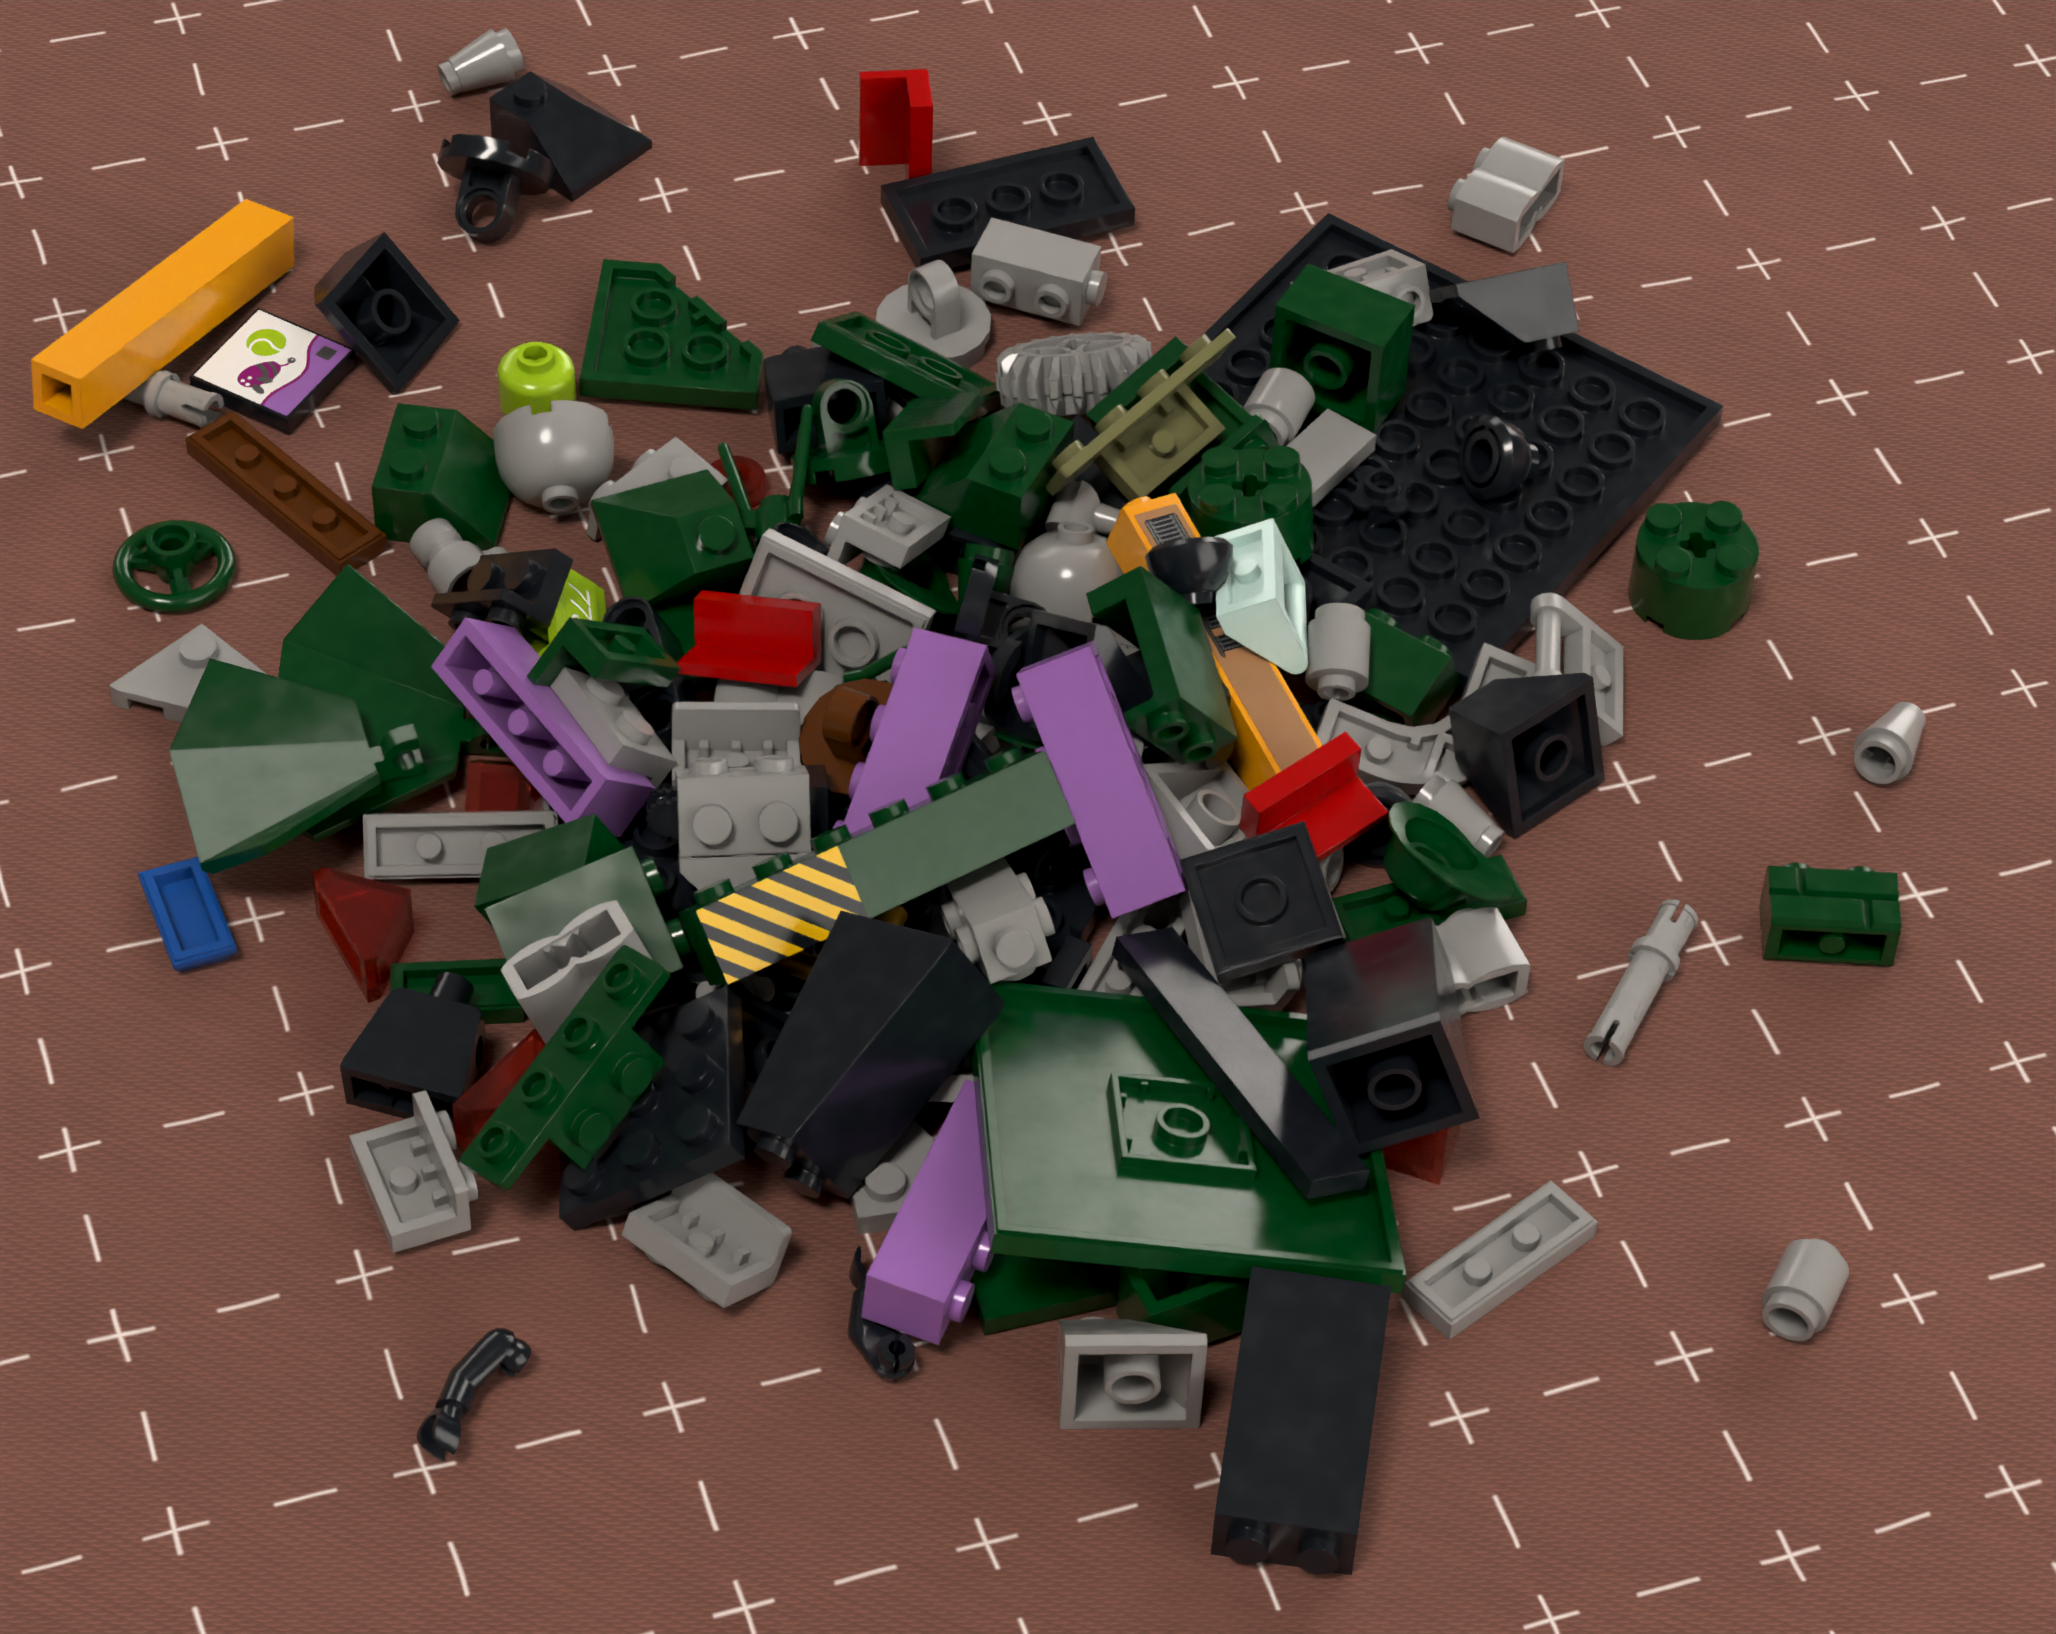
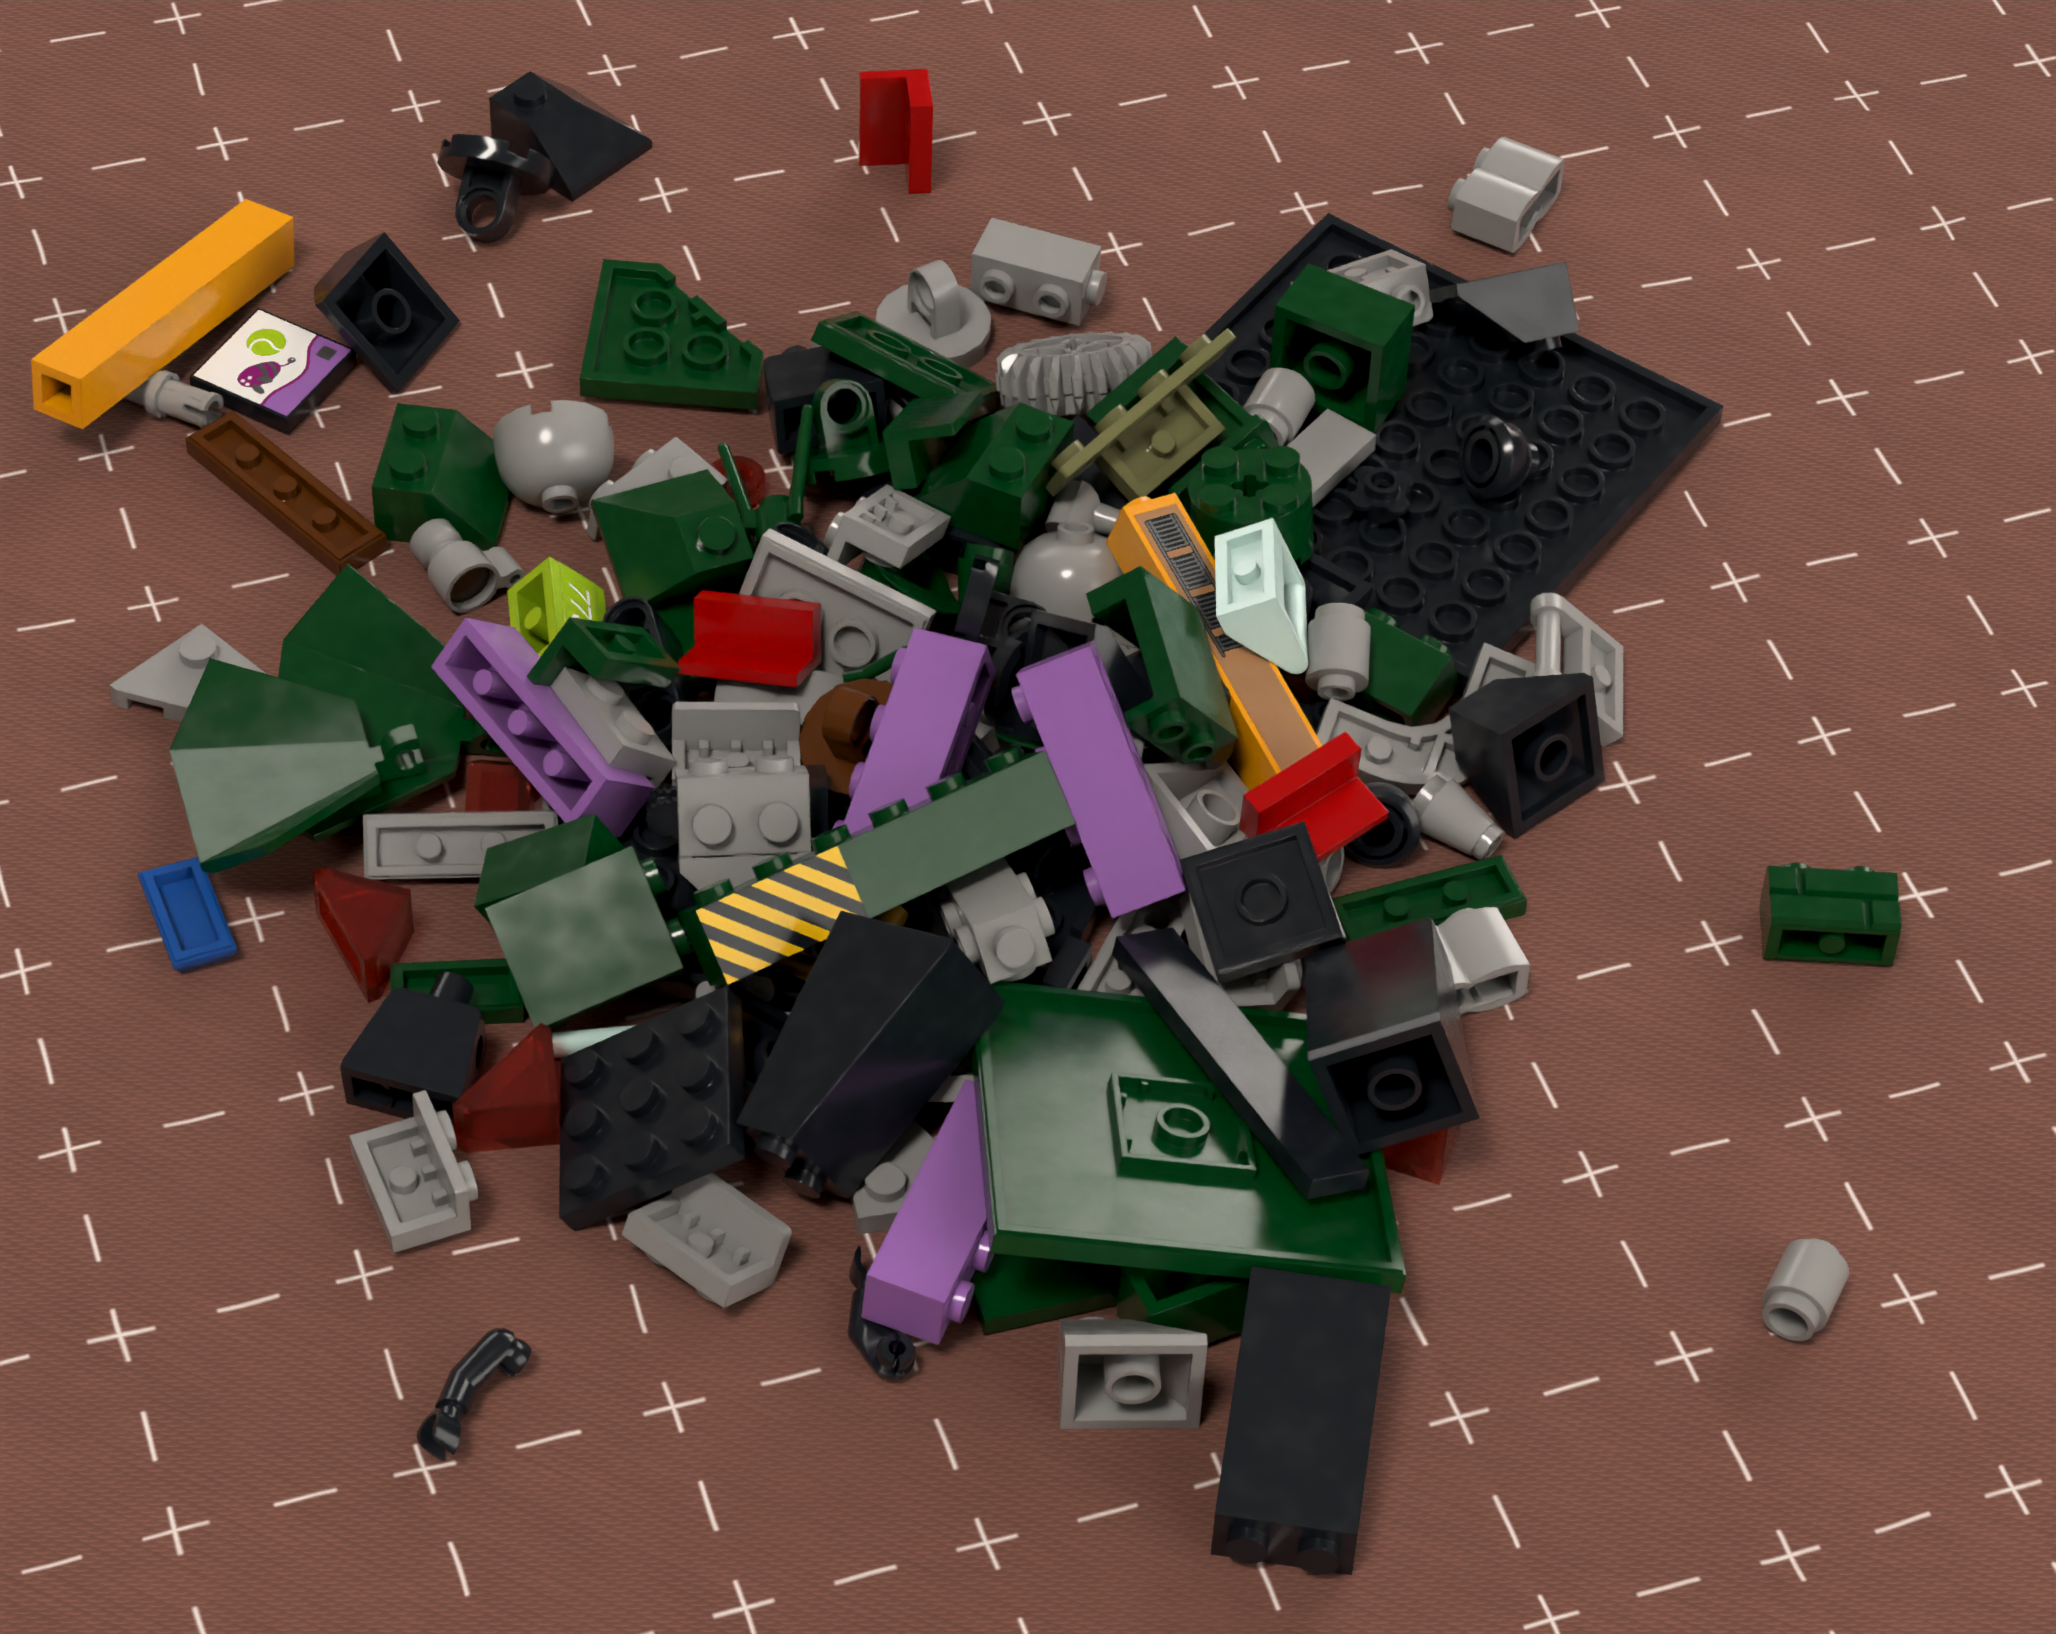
dark green piece [112,520,236,613] -> none
black bracket [431,548,574,633] -> none
light grey cone [437,28,525,96] -> none
dark green bracket [460,945,670,1191] -> none
lime head [497,342,576,415] -> none
light grey brick [501,900,652,1044] -> none
black plate [881,137,1135,268] -> none
black brick [1145,537,1233,610] -> none
dark green piece [1383,801,1514,911] -> none
light grey tile [1402,1180,1598,1340] -> none
light grey pin [1583,899,1698,1066] -> none
dark green brick [1628,501,1759,640] -> none
light grey cone [1853,702,1926,784] -> none

